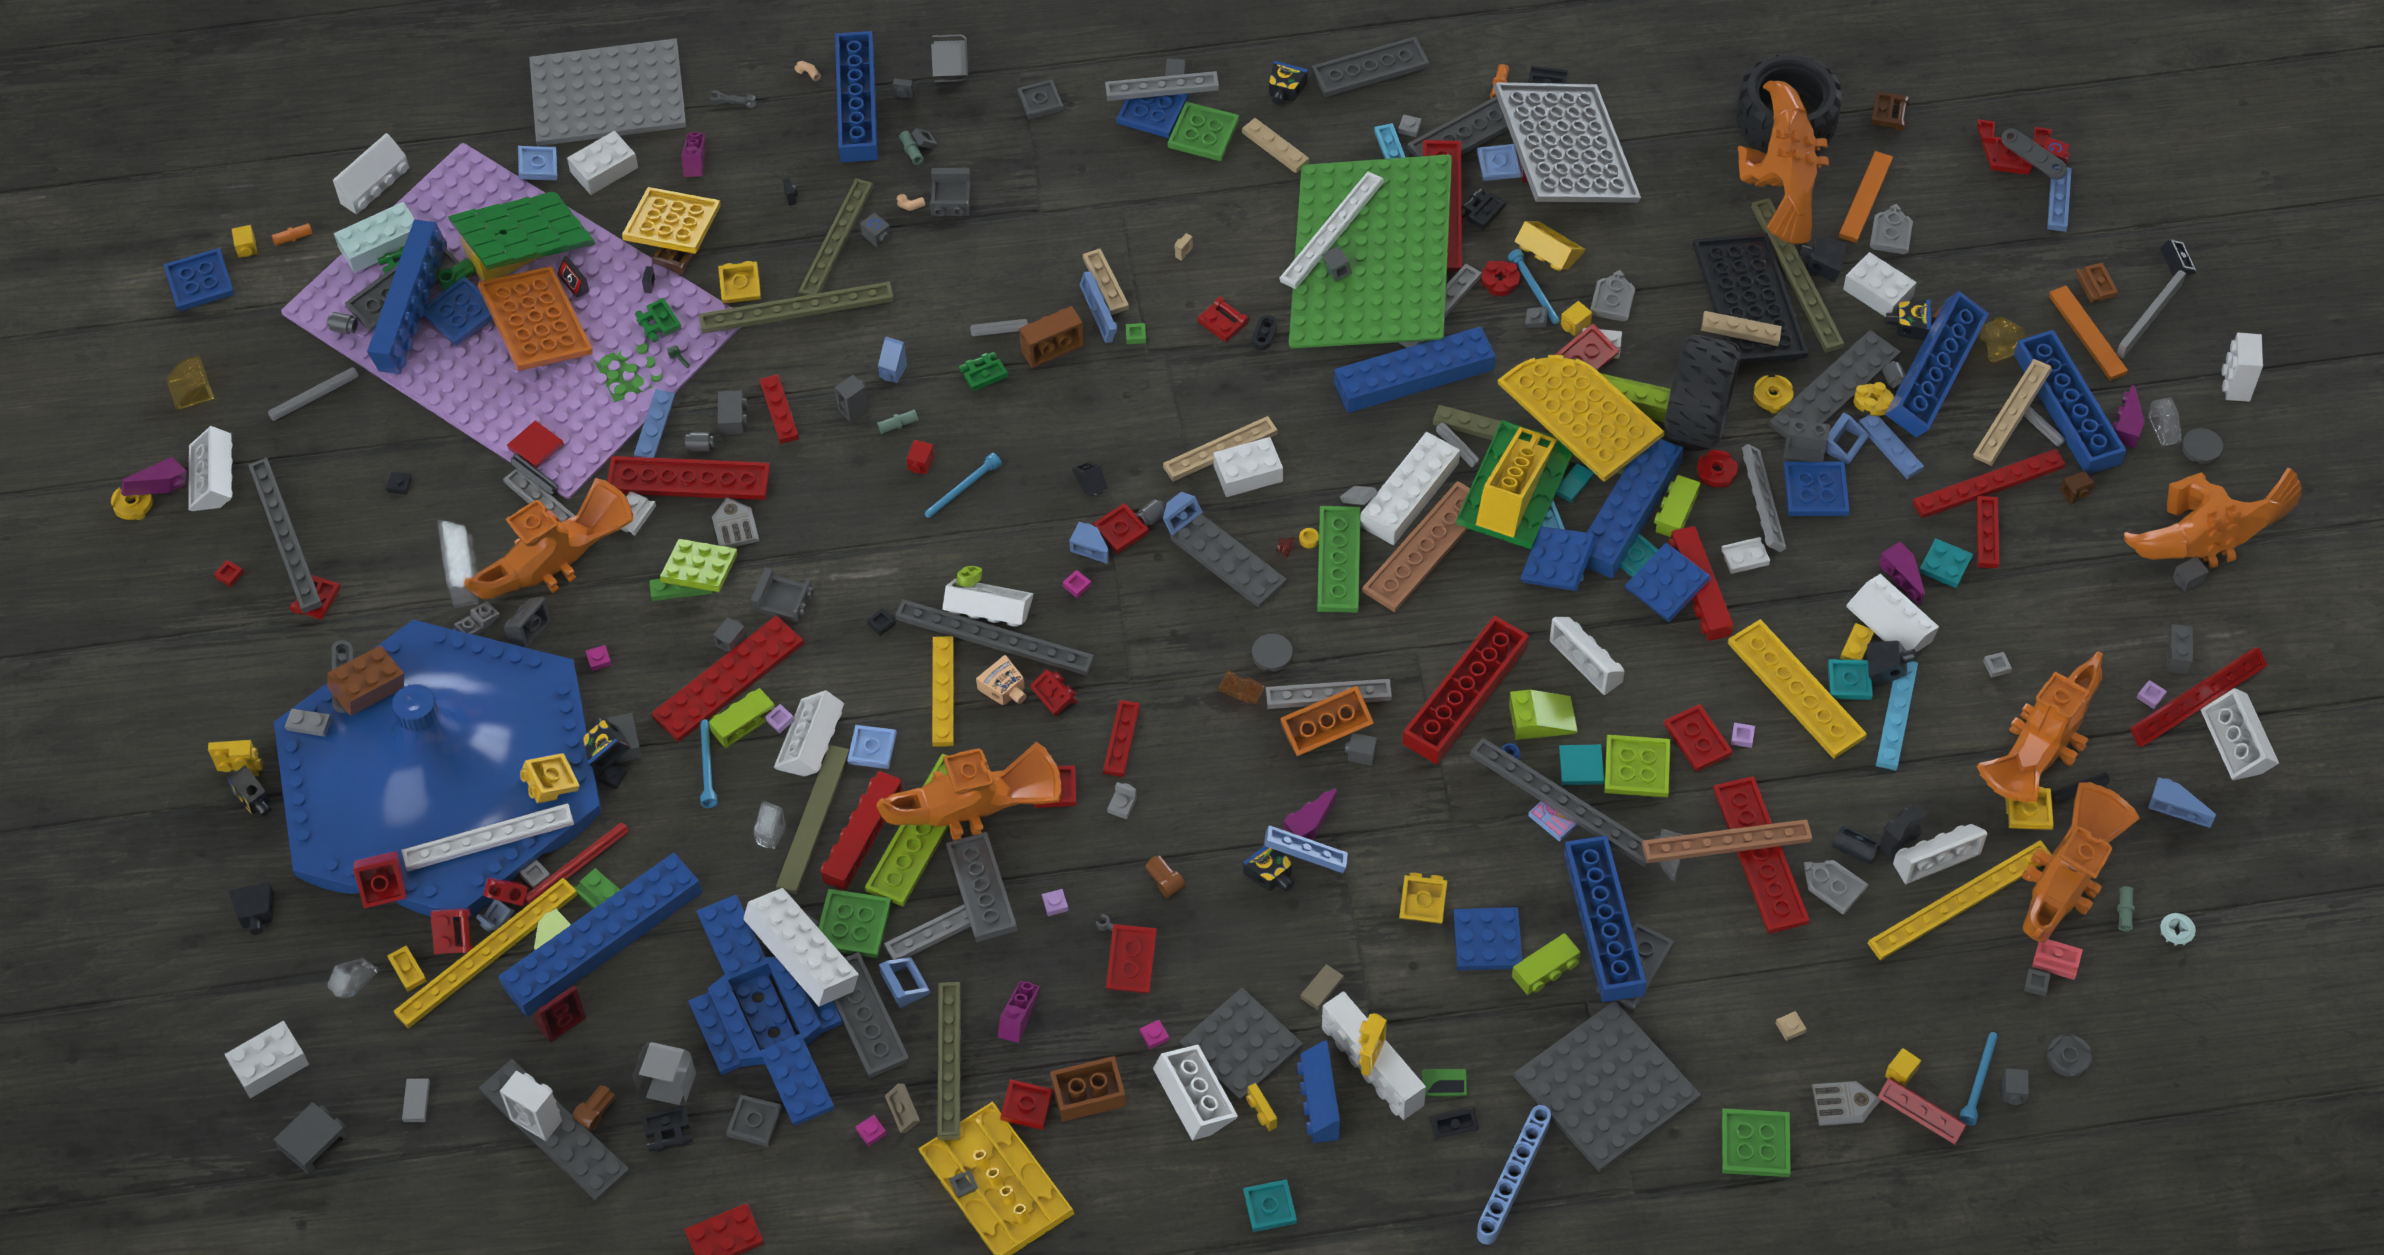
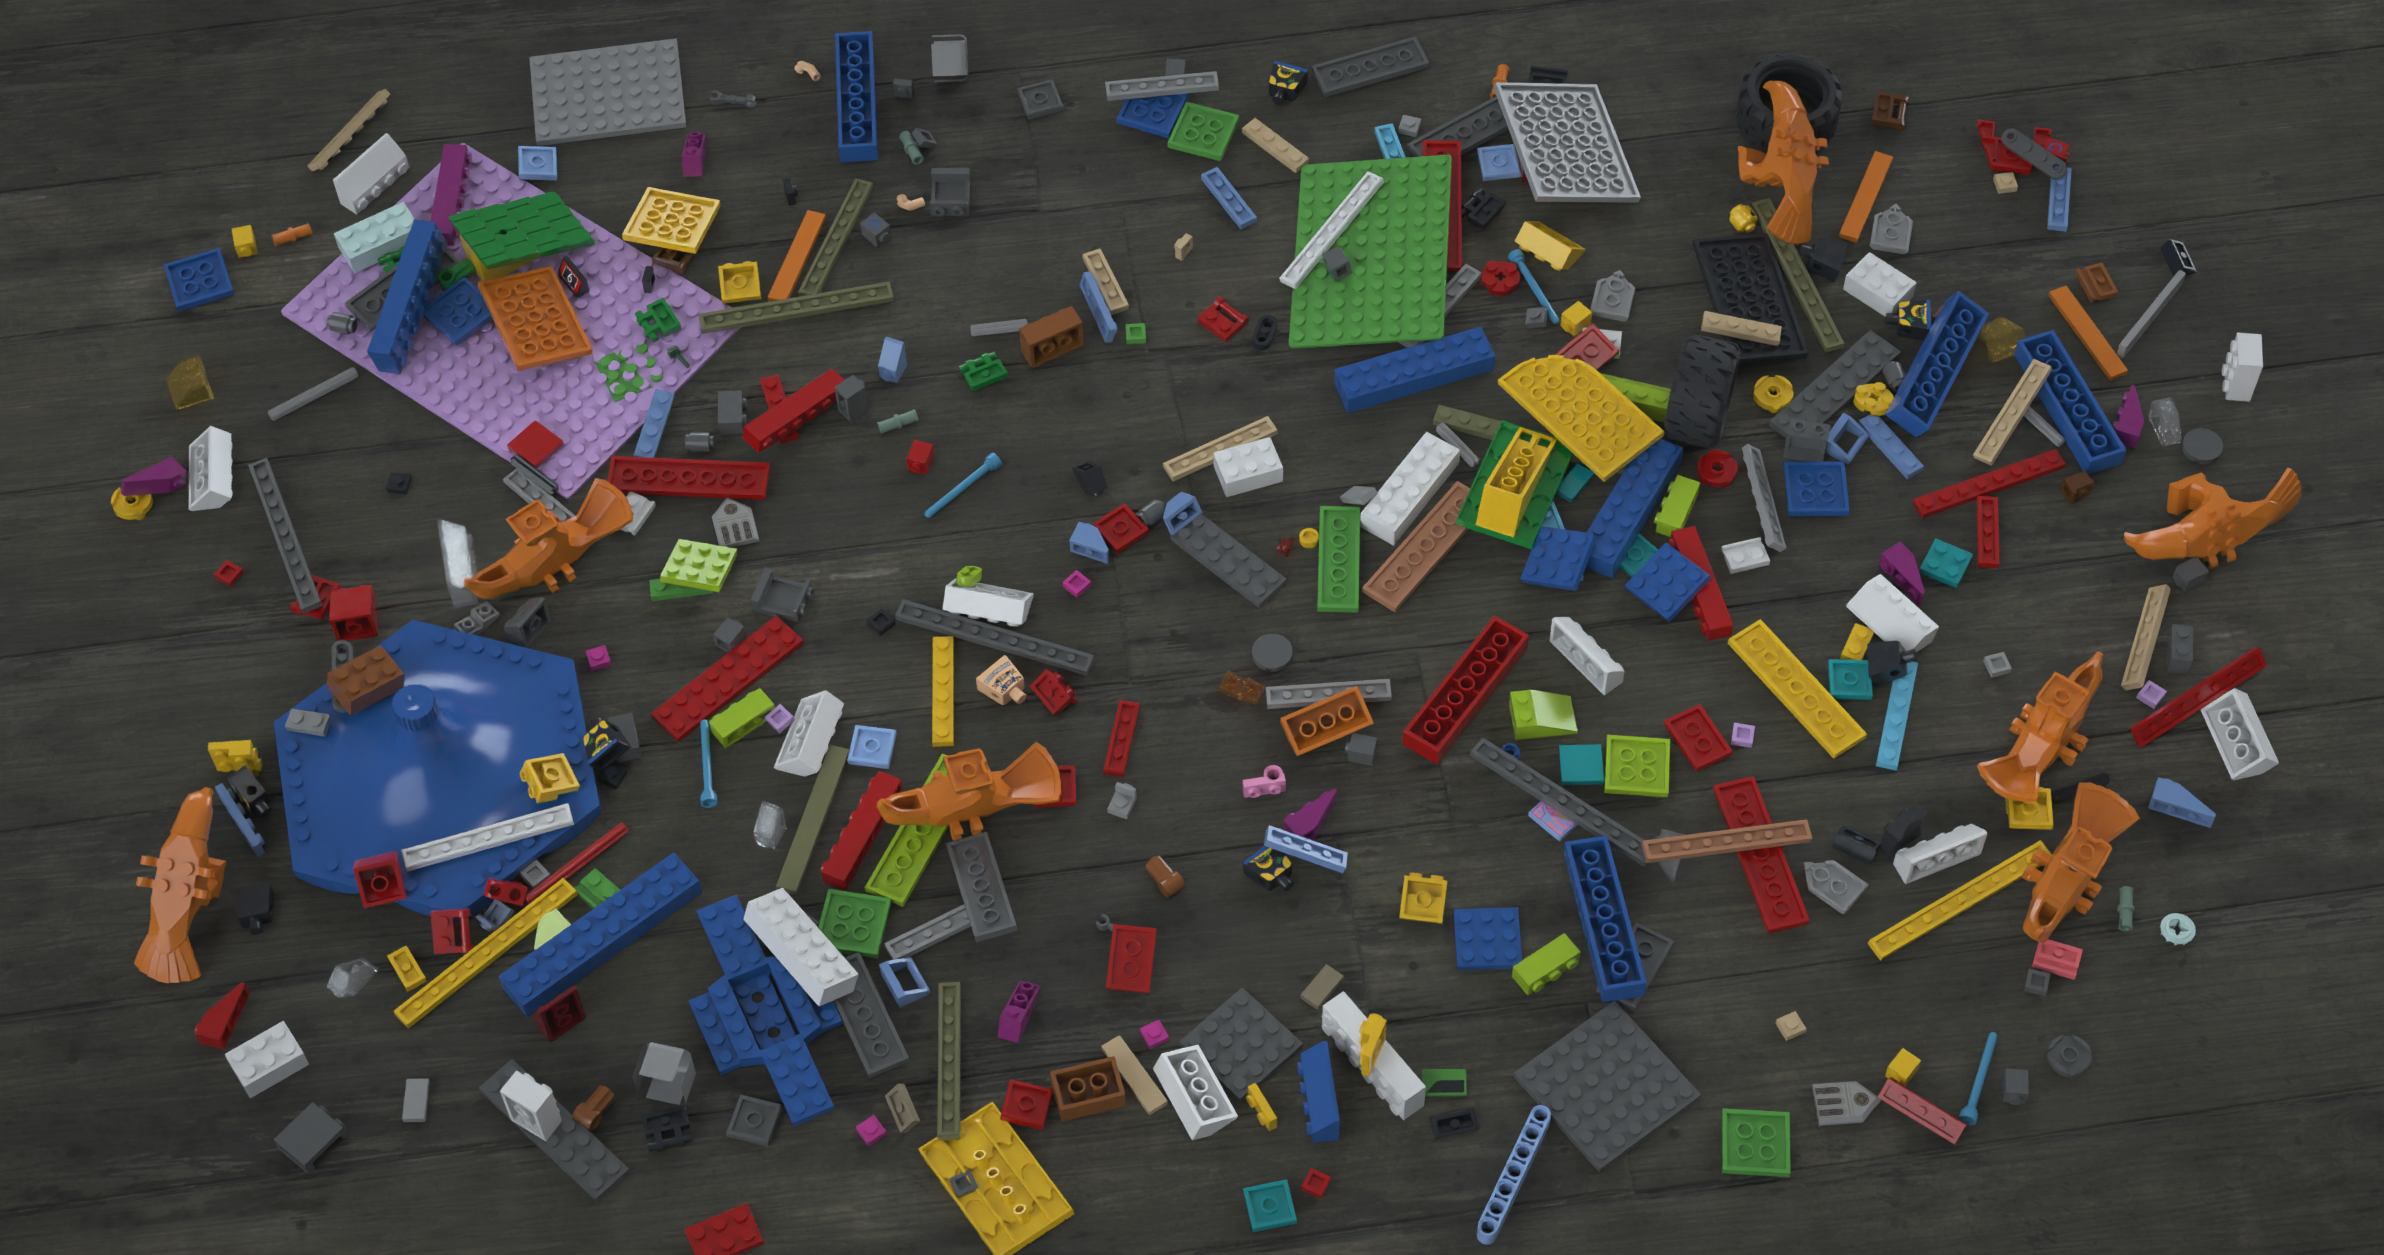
white brick [567,131,638,195] -> none
lavender plate [1042,889,1068,916] -> none
none -> orange animal [134,787,226,983]
none -> red slope [195,982,250,1049]
none -> medium blue plate [215,783,265,857]
none -> tan plate [307,89,390,171]
none -> red slope [329,585,379,641]
none -> magenta brick [430,144,472,246]
none -> red brick [743,369,844,453]
none -> orange tile [768,210,826,302]
none -> tan tile [1101,1035,1168,1115]
none -> medium blue plate [1201,167,1257,230]
none -> bright pink plate [1243,765,1286,798]
none -> red plate [1301,1168,1331,1199]
none -> yellow head [1729,204,1758,233]
none -> tan plate [1993,172,2018,194]
none -> tan plate [2121,584,2171,691]

